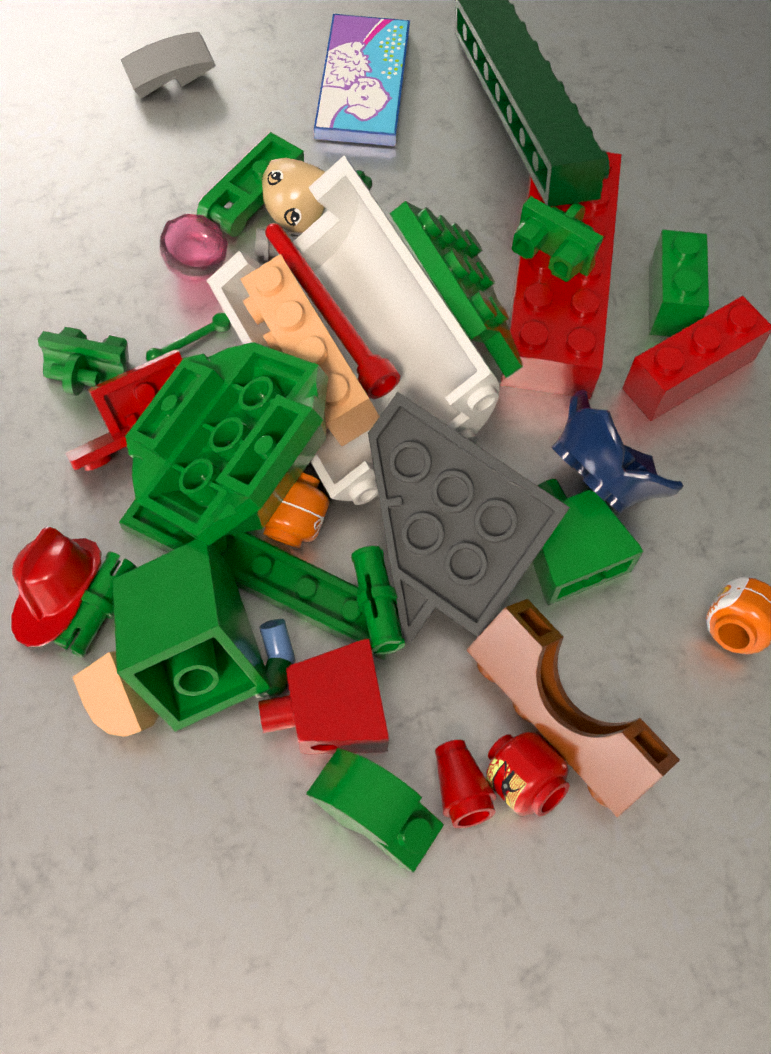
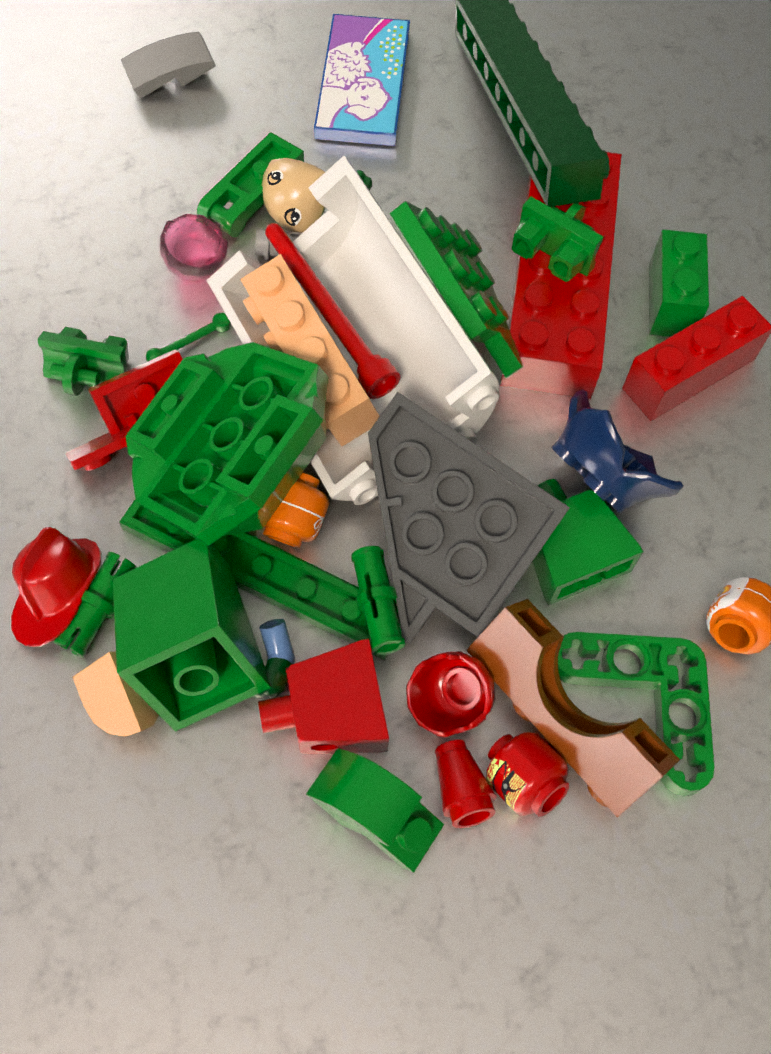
none -> red hair [406,651,496,737]
none -> green beam [558,632,715,796]

